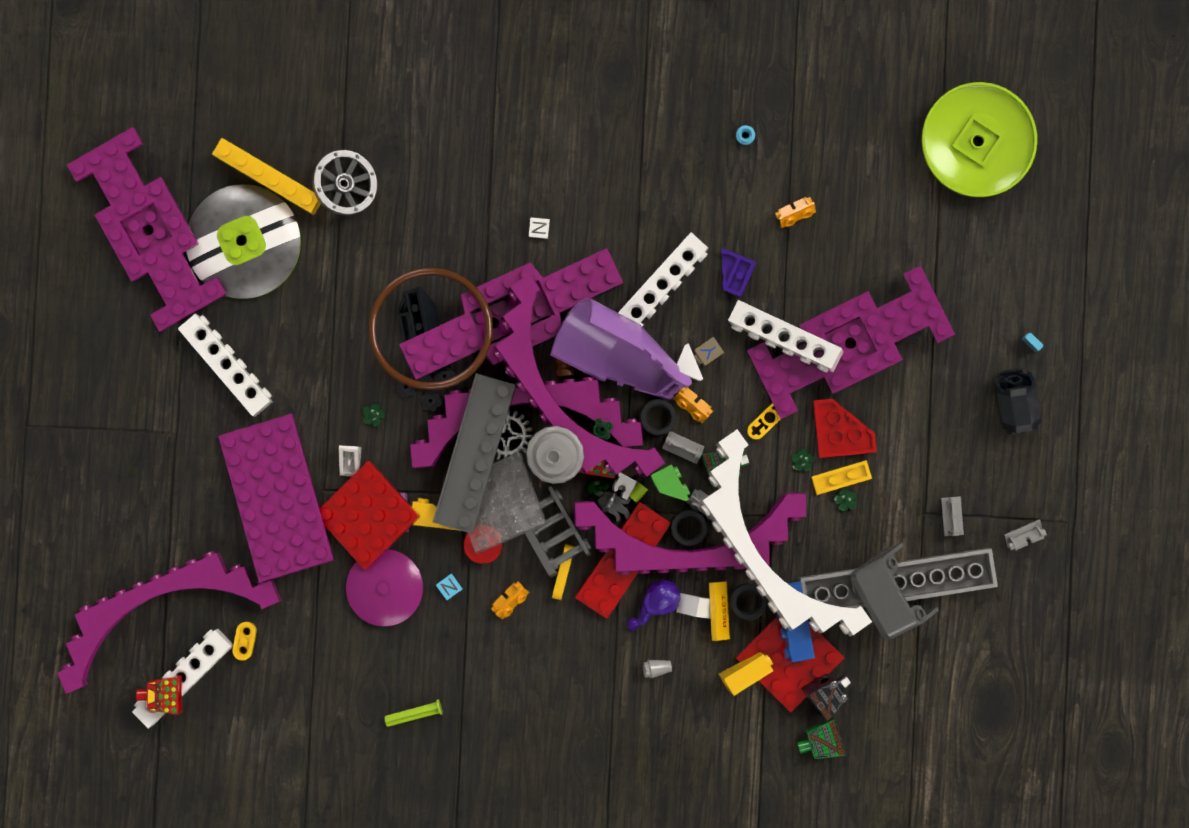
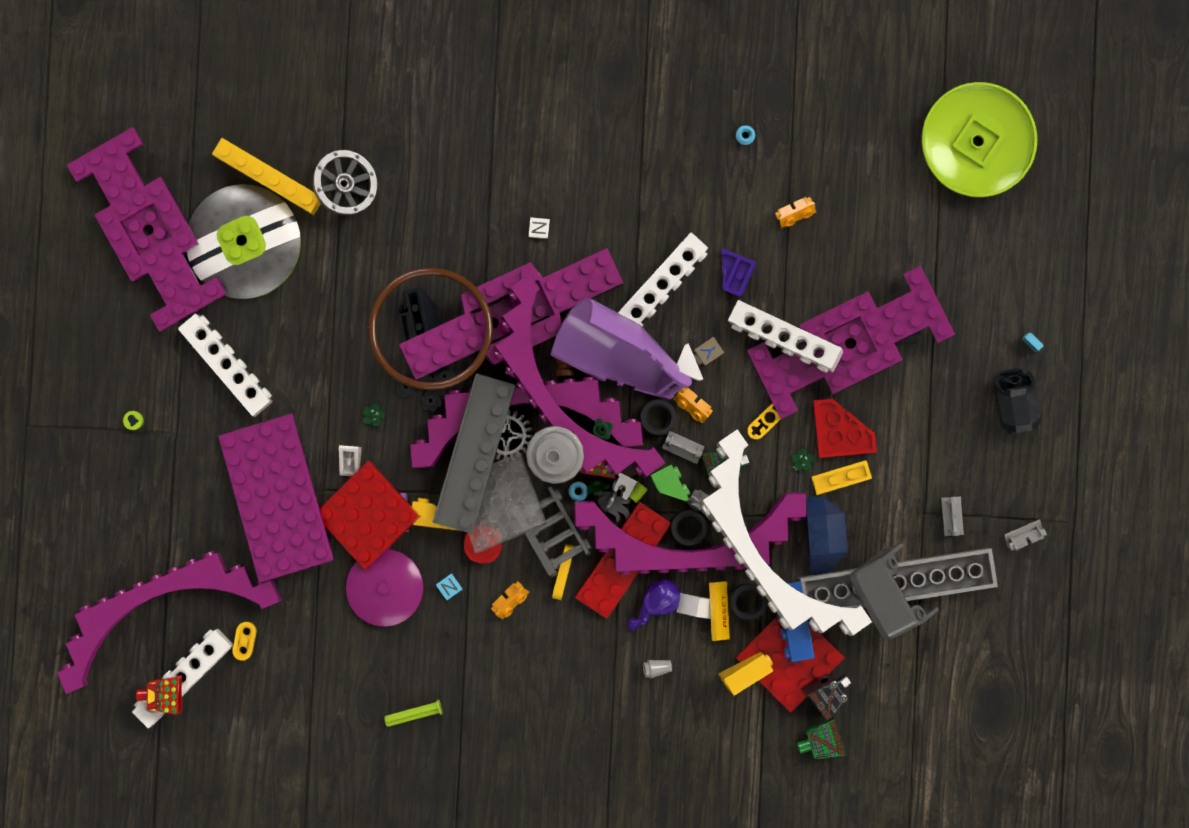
dark green plant [834,488,857,511] -> none
none -> lime tile [123,411,144,430]
none -> medium azure plate [569,482,588,501]
none -> dark blue wedge [805,496,848,574]

